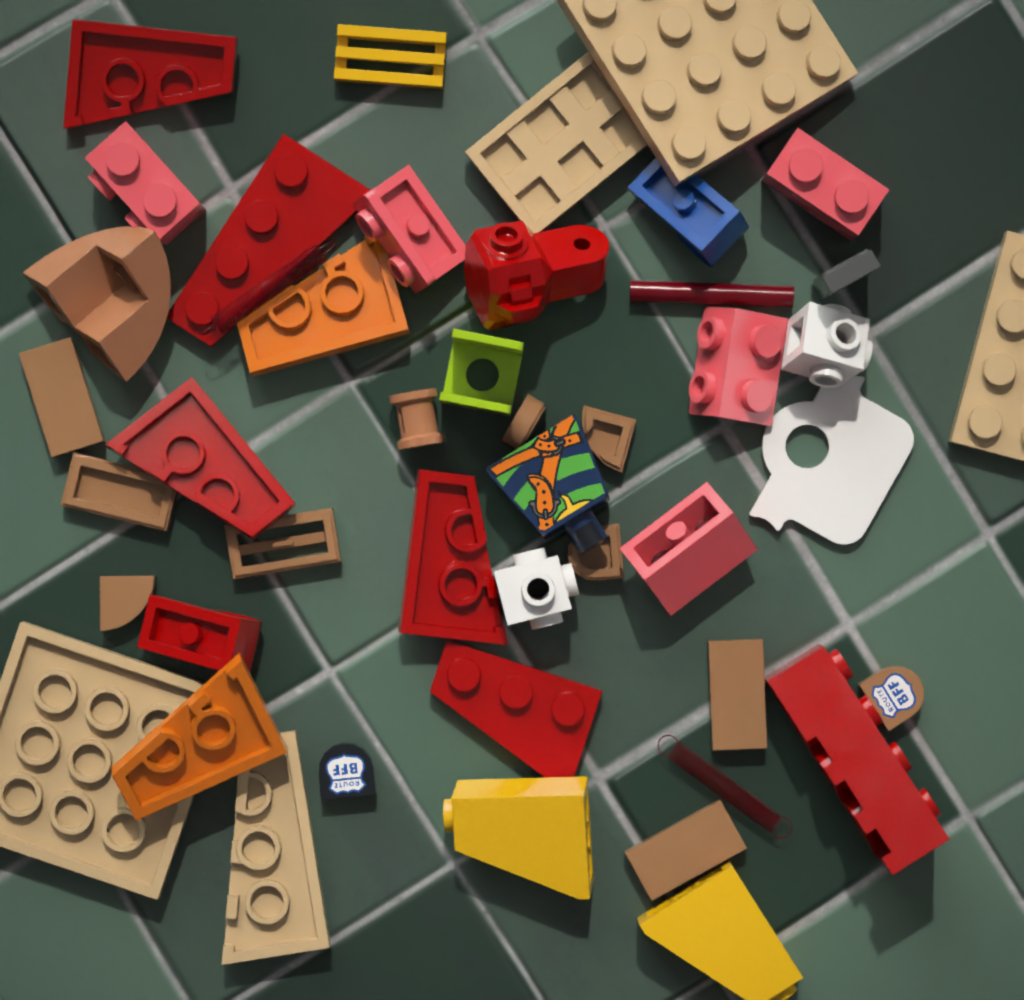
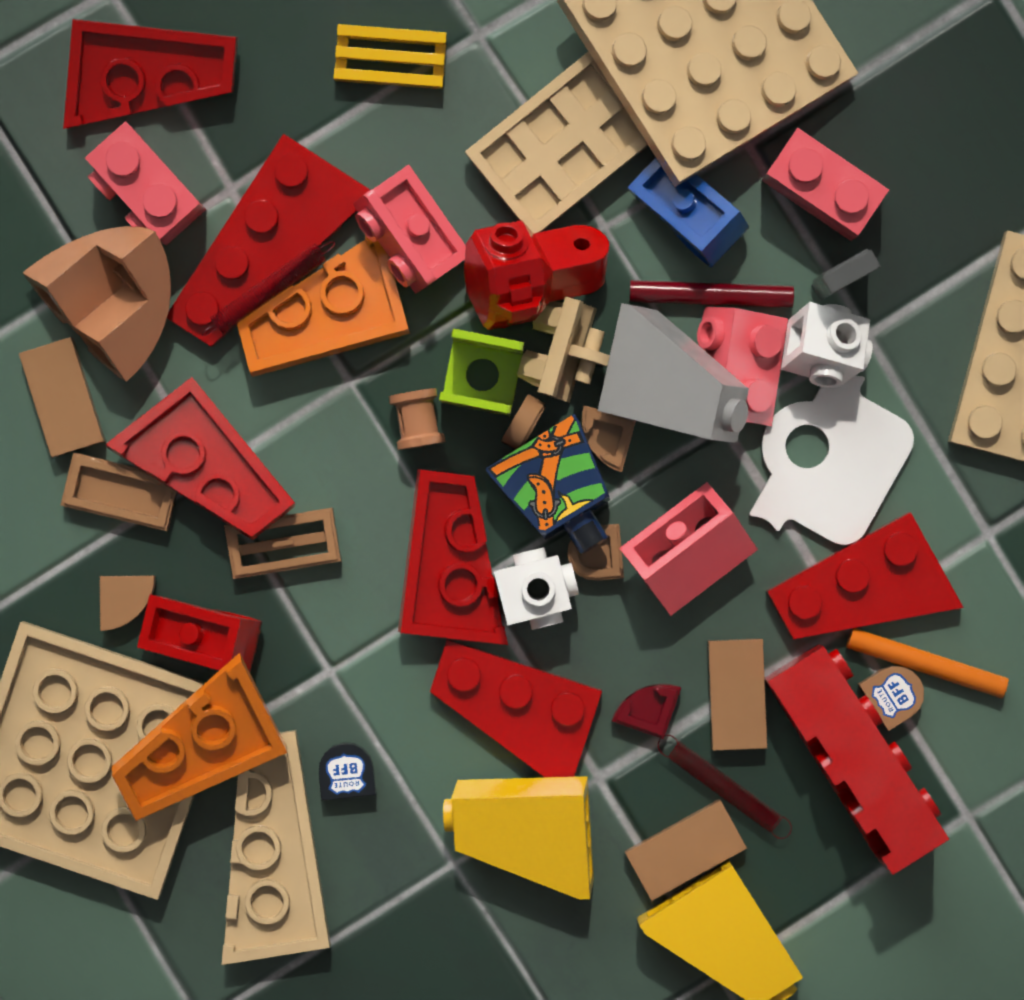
none -> tan hips [517,296,610,403]
none -> light grey slope [597,303,749,443]
none -> dark red tile [611,684,681,739]
none -> red wing [766,512,964,639]
none -> orange bar [846,628,1009,699]

